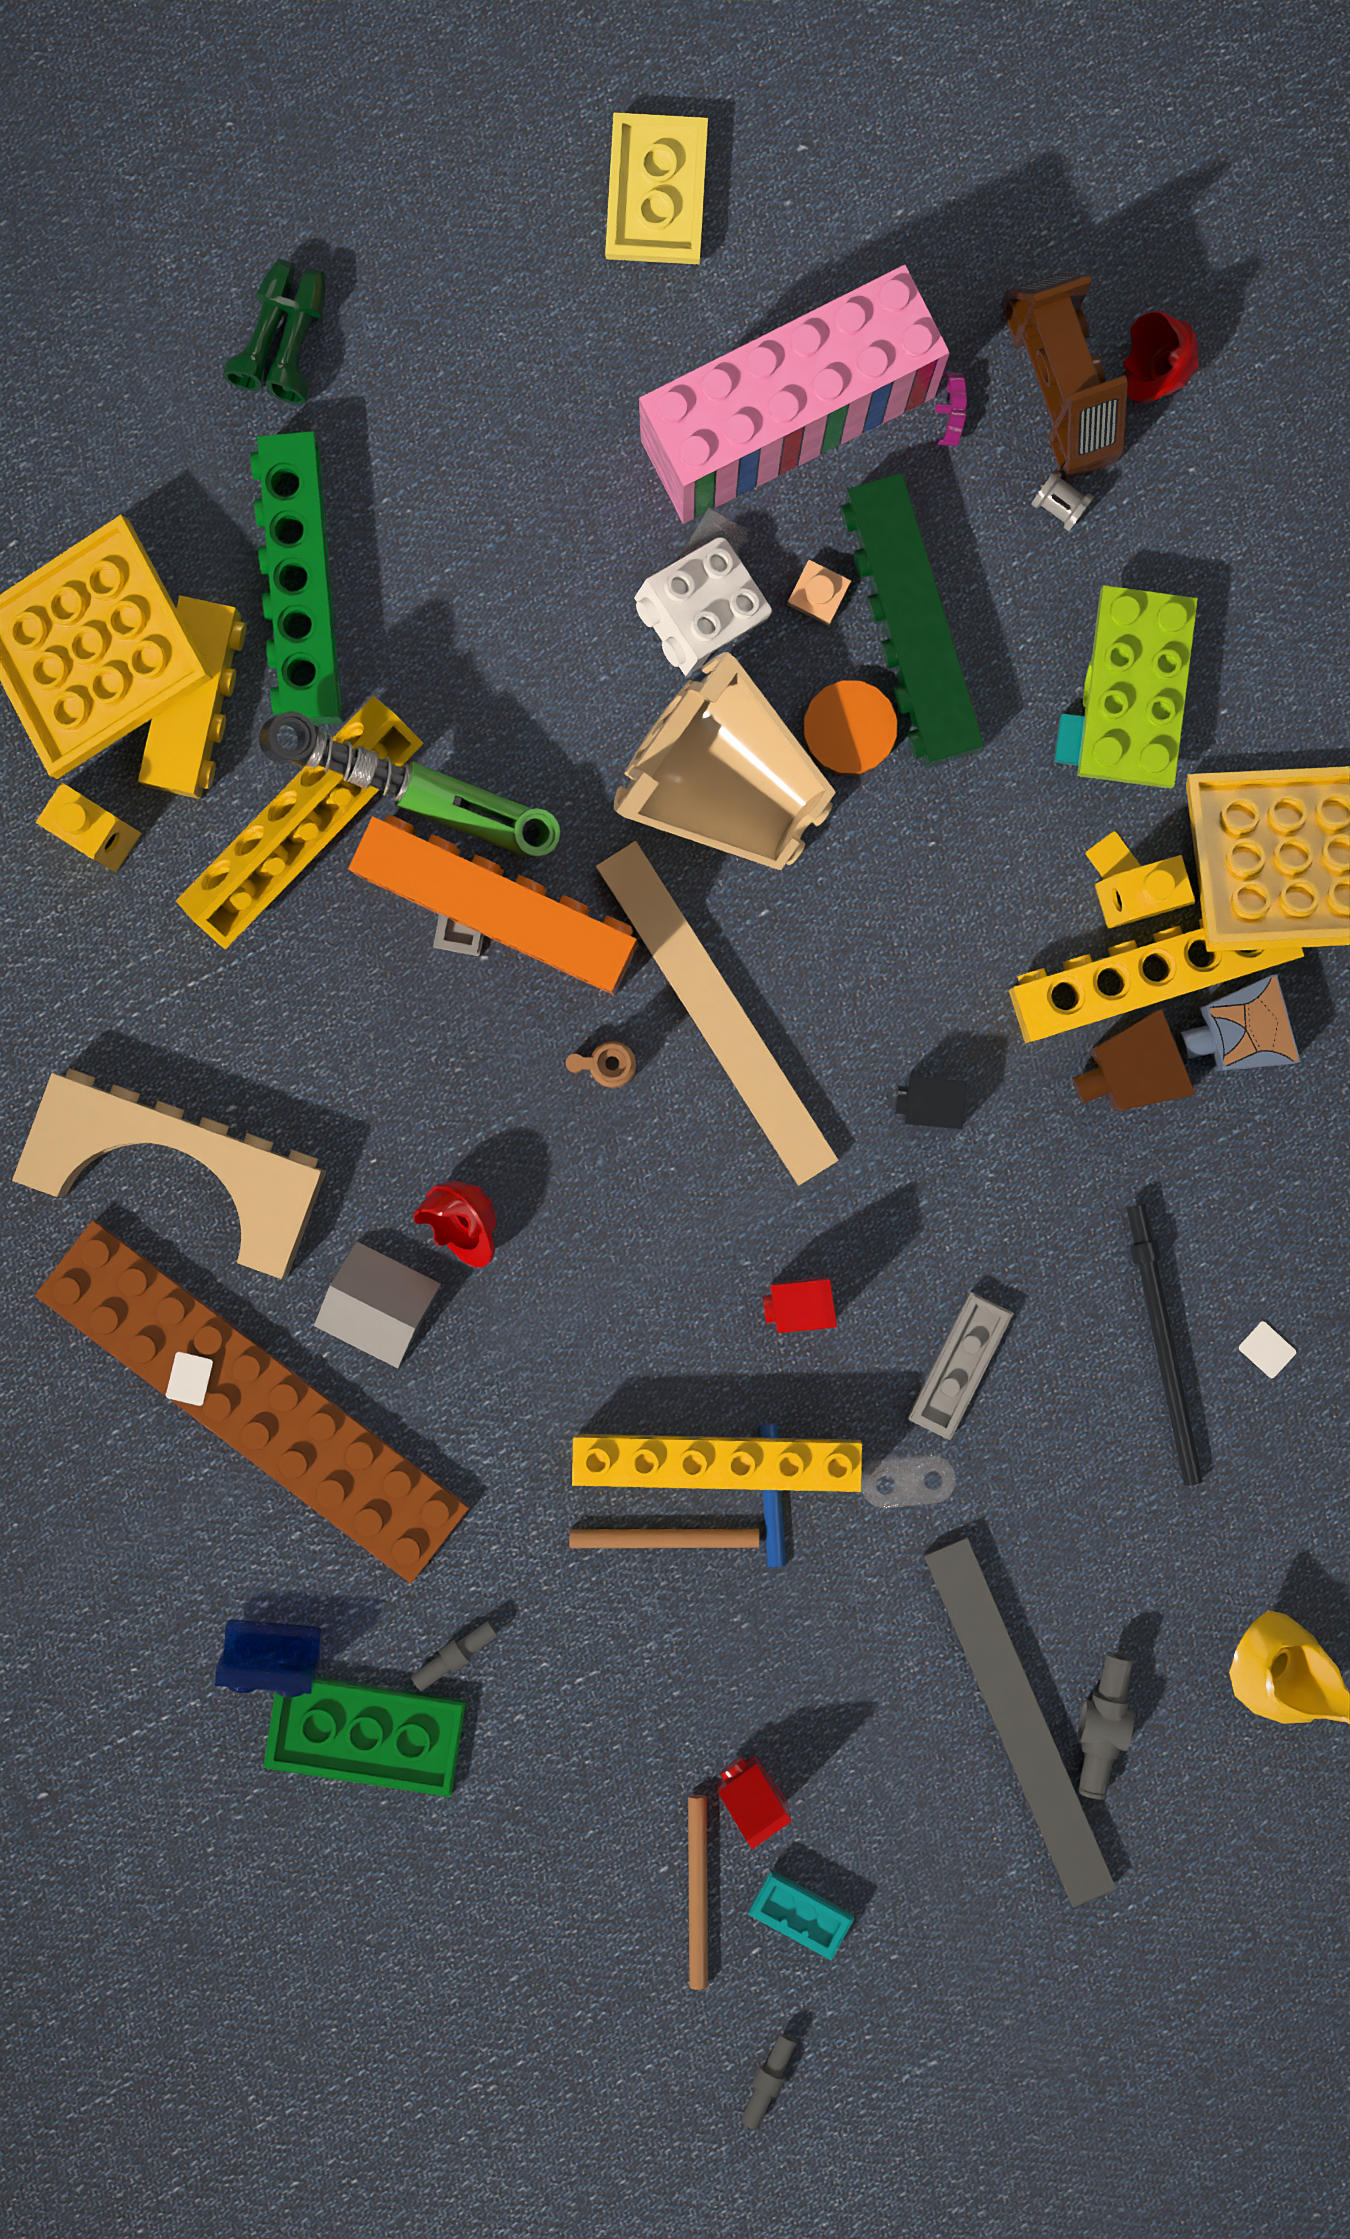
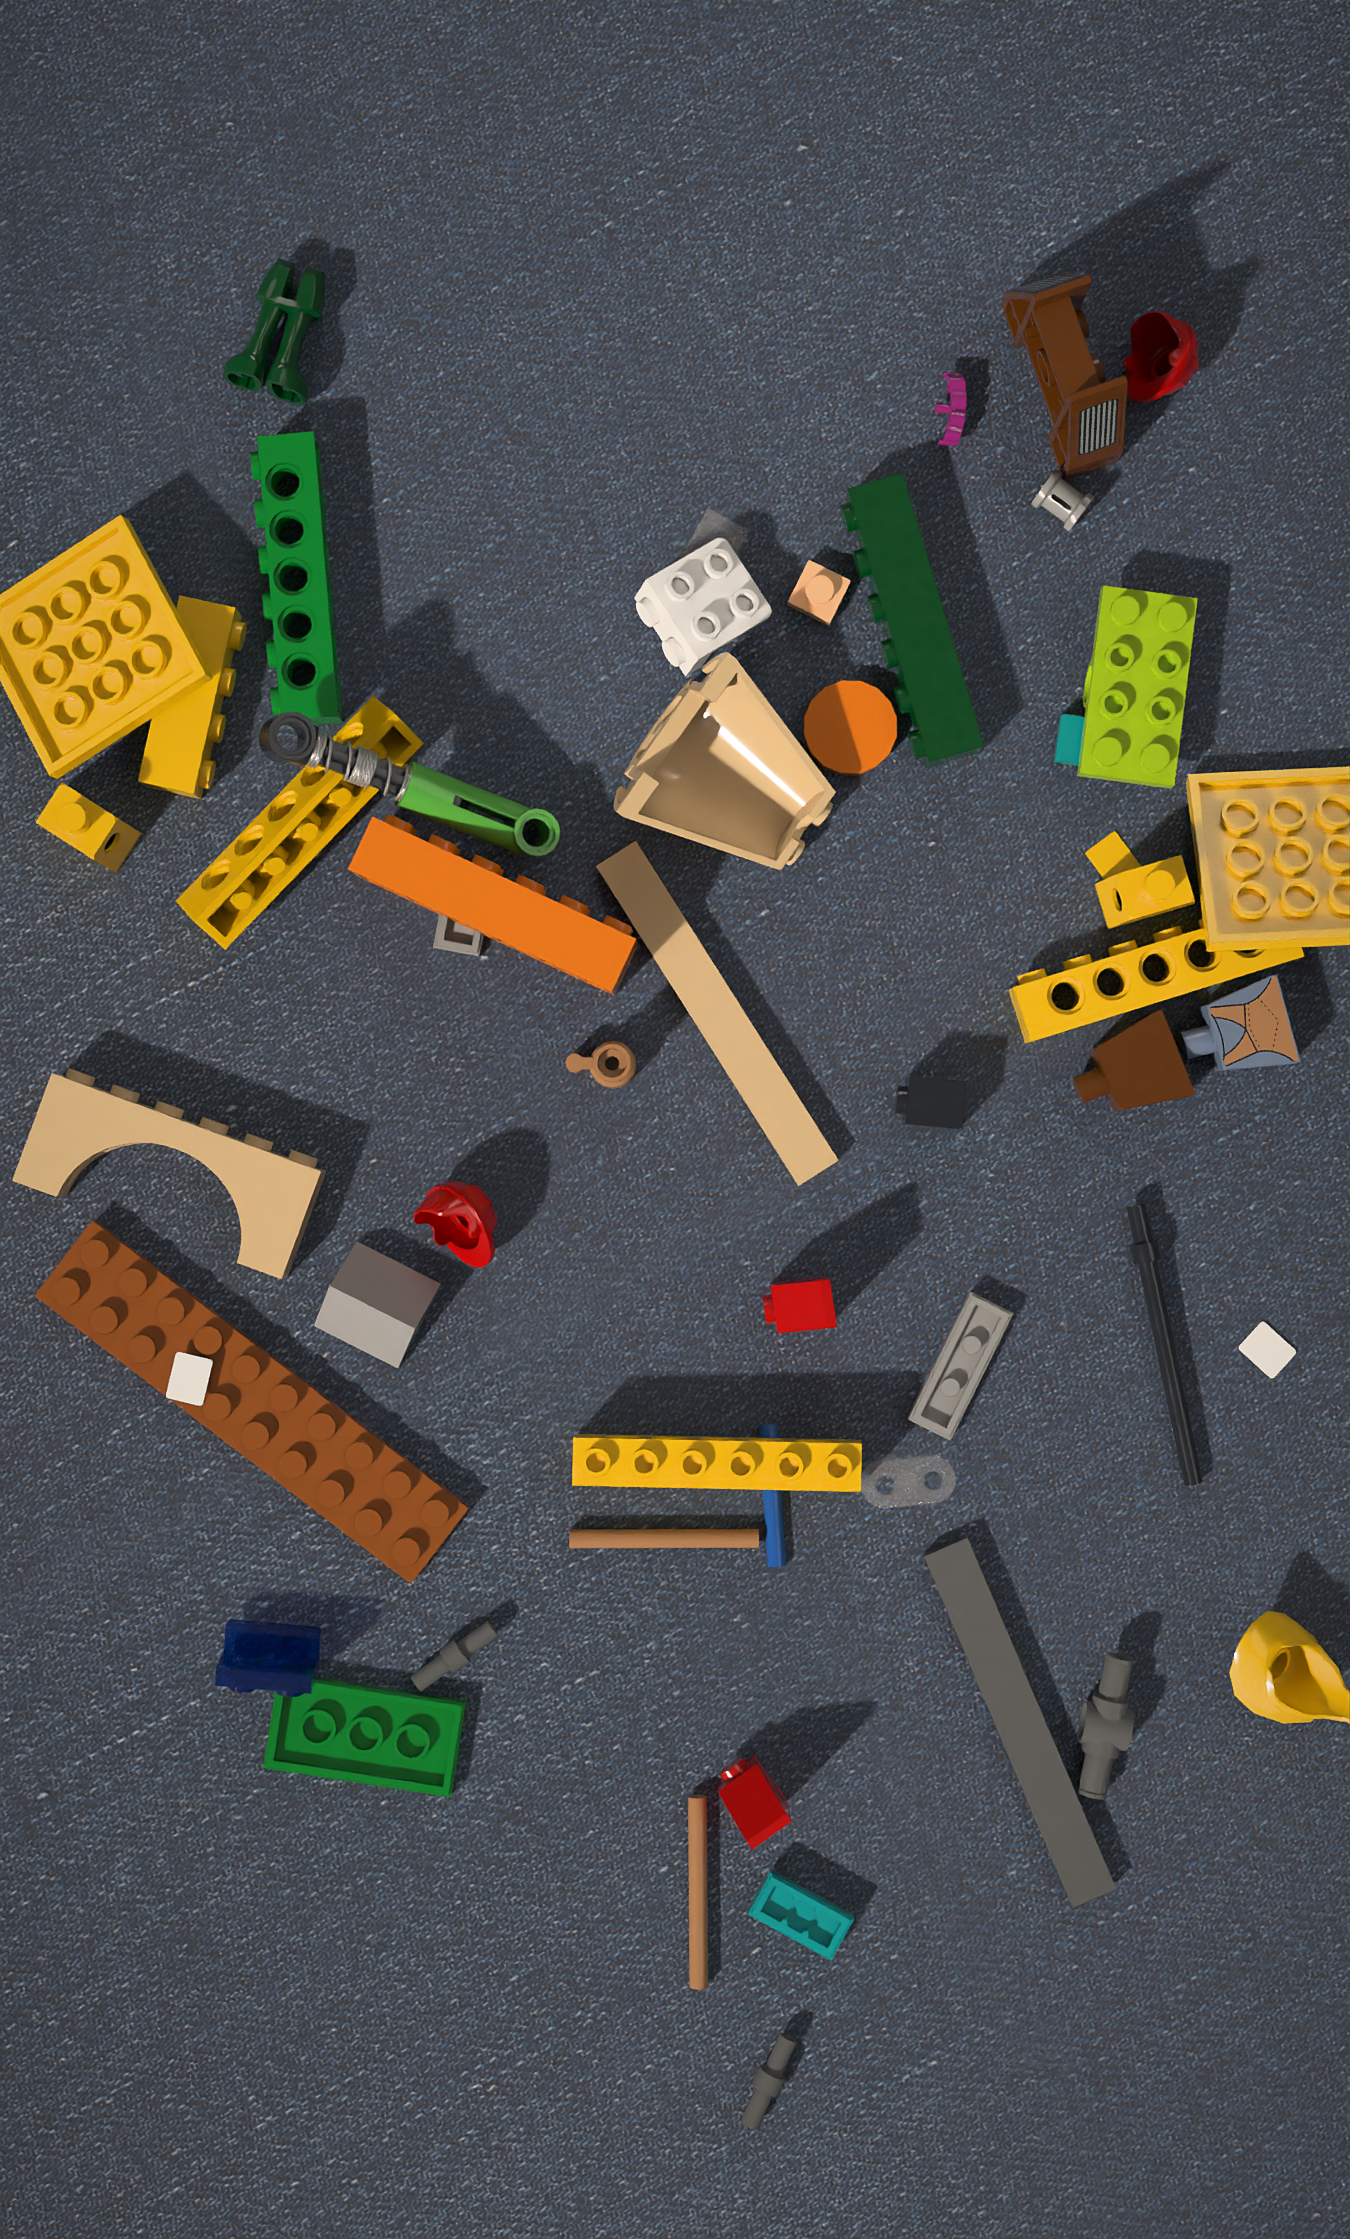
light yellow plate [605,113,708,265] -> none
bright pink brick [639,265,950,524] -> none

